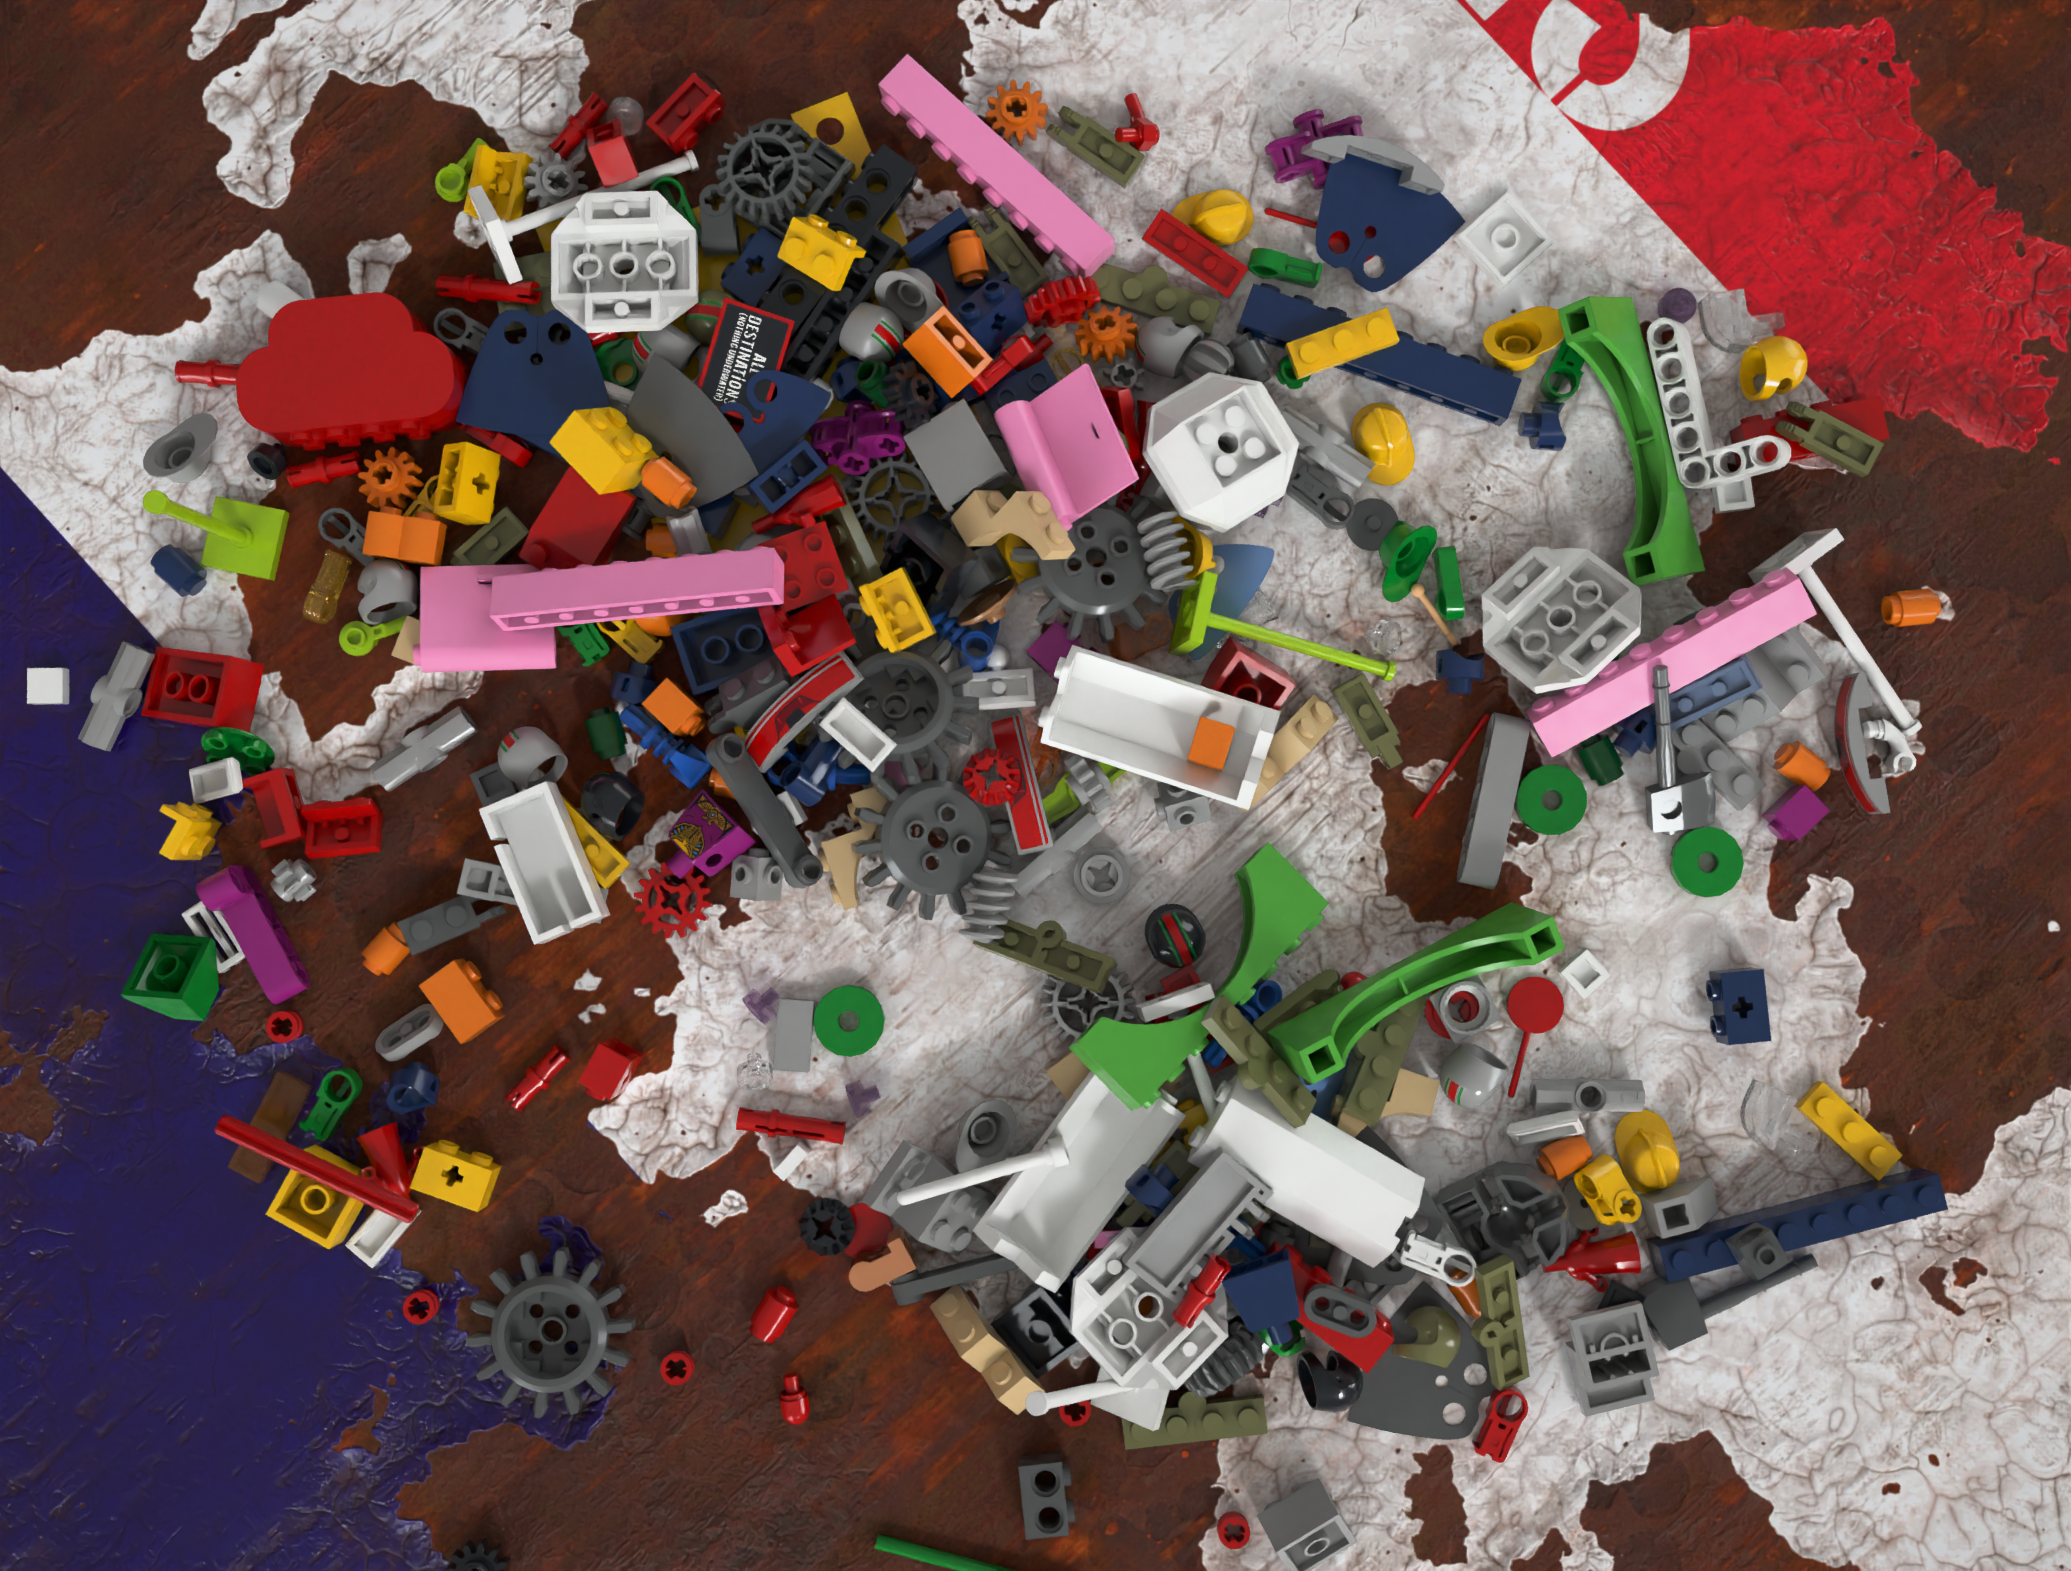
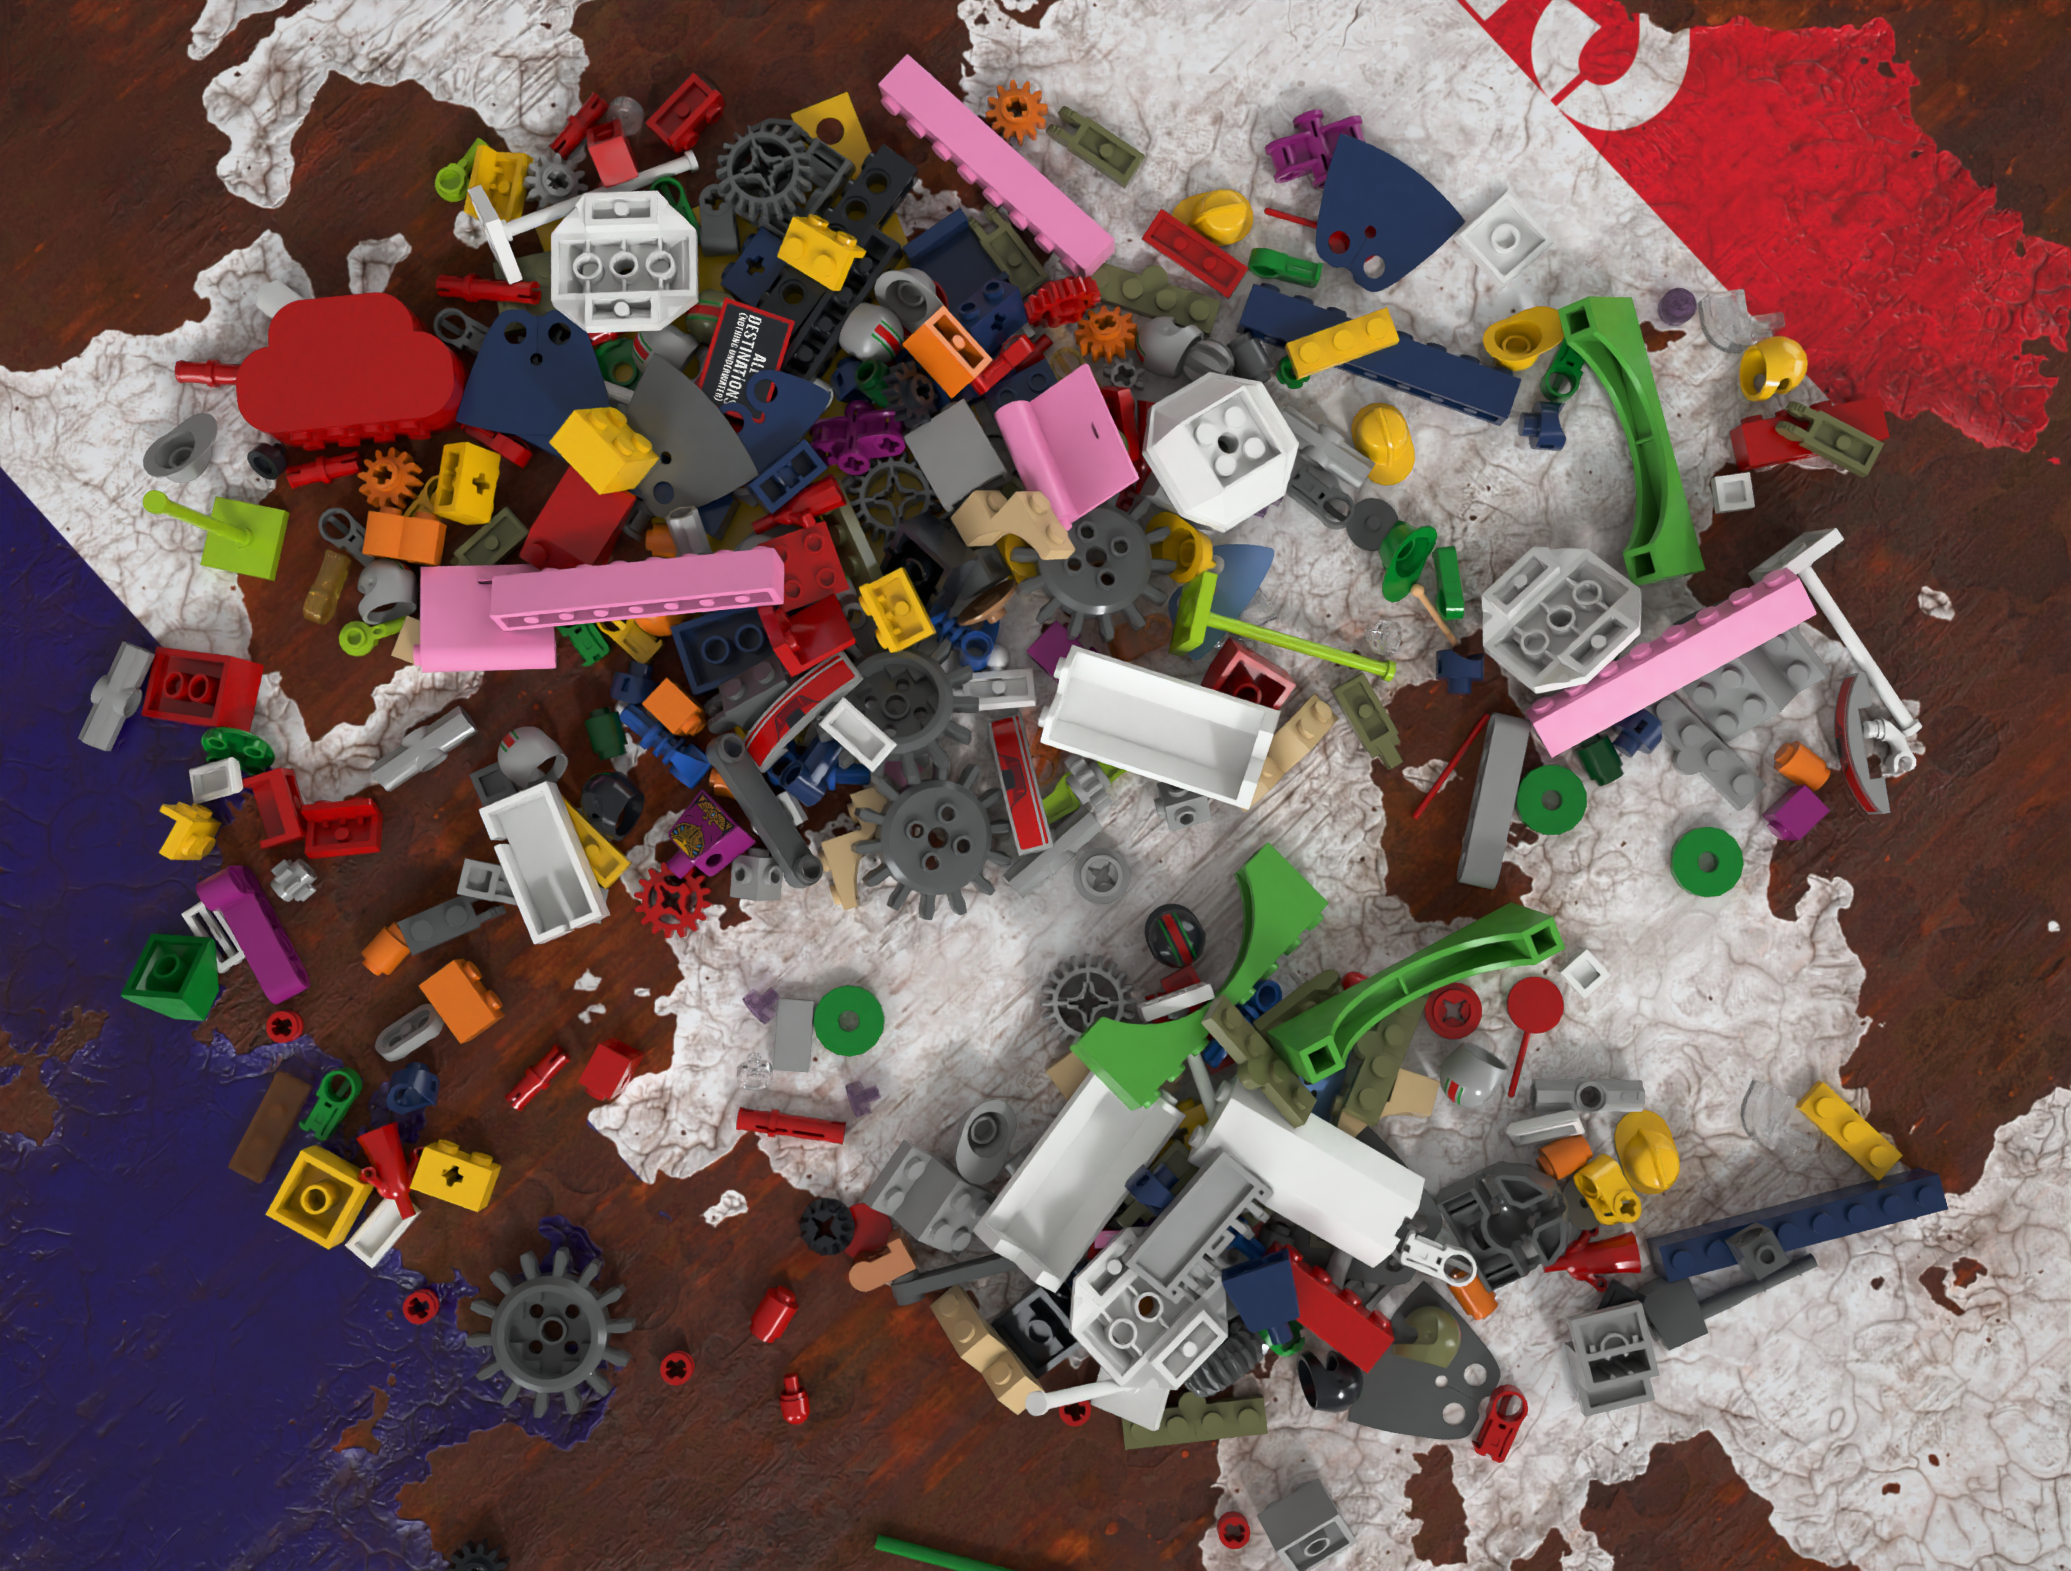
white tile [27,668,69,705] -> none
dark blue brick [150,544,207,597] -> none
red axle [214,1115,419,1223] -> none
orange brick [641,457,697,510] -> none
white tile [773,1140,812,1181] -> none
white piece [897,1135,1070,1205] -> none
orange brick [947,230,989,287] -> none
light grey piece [958,865,1019,945] -> none
red gear [963,748,1021,806] -> none
olive hinge [973,919,1116,995] -> none
dark grey brick [1018,1452,1075,1540] -> none
red piece [1115,93,1160,151] -> none
light grey piece [1137,511,1197,592] -> none
red pin [1172,1254,1231,1328] -> none
orange panel [1187,716,1235,772] -> none
light grey slope [1301,135,1445,195] -> none
dark grey plate [1303,1283,1377,1338] -> none
light grey piece [1428,975,1502,1044] -> none
olive hinge [1471,1254,1530,1391] -> none
light grey slope [1639,1176,1719,1239] -> none
sand blue tile [1645,654,1763,731] -> none
dark grey piece [1645,665,1716,835] -> none
white beam [1647,317,1791,490] -> none
dark blue brick [1706,967,1771,1045] -> none
orange brick [1881,588,1941,627] -> none

